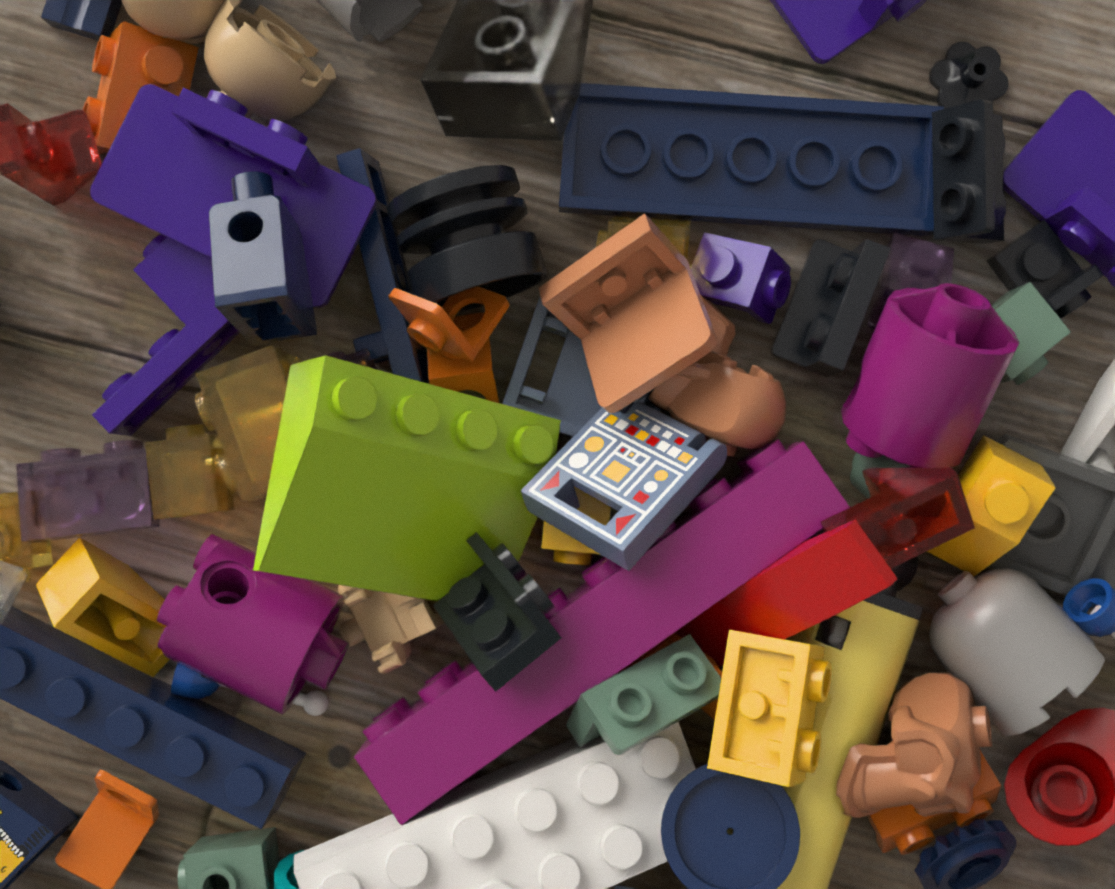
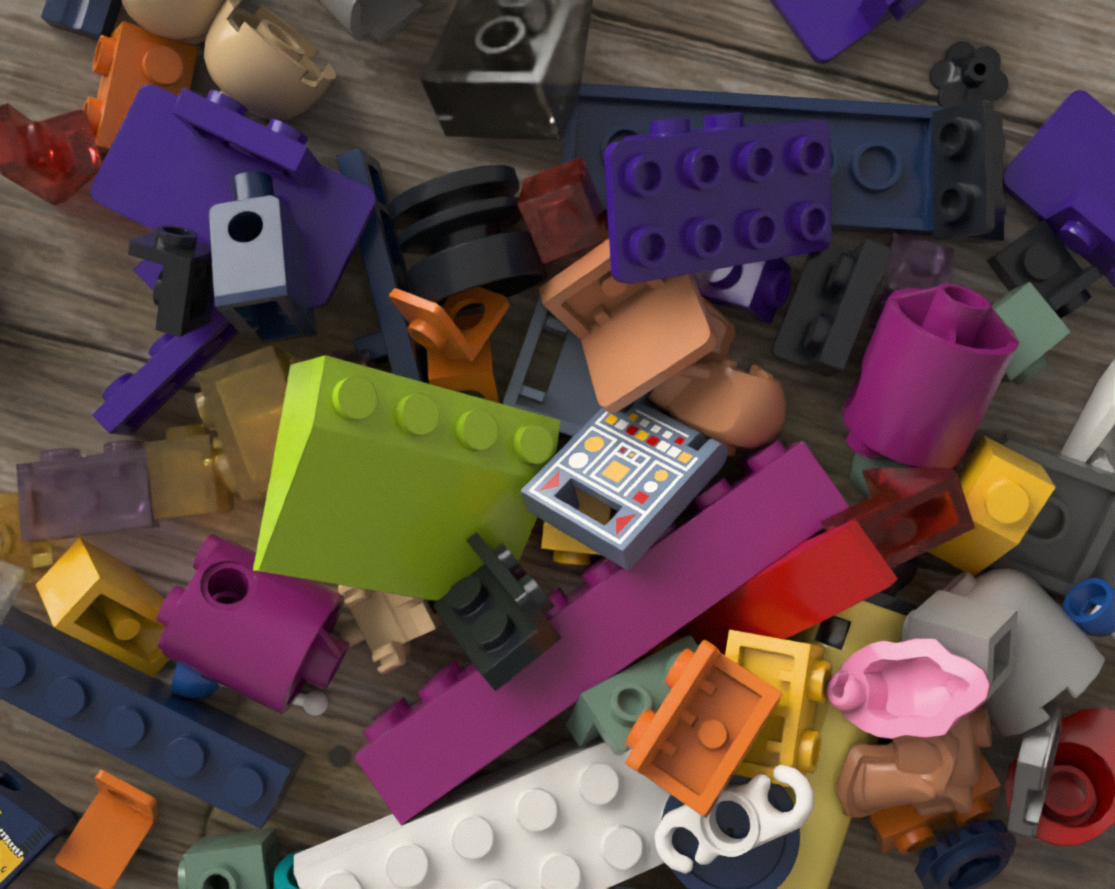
none -> black bracket [128,225,214,337]
none -> clear red brick [518,157,606,263]
none -> dark purple bracket [604,112,832,284]
none -> orange bracket [625,639,783,818]
none -> white piece [655,764,814,874]
none -> bright pink arm [825,639,992,739]
none -> light grey brick [901,590,1018,701]
none -> flat silver tile [1007,702,1062,840]

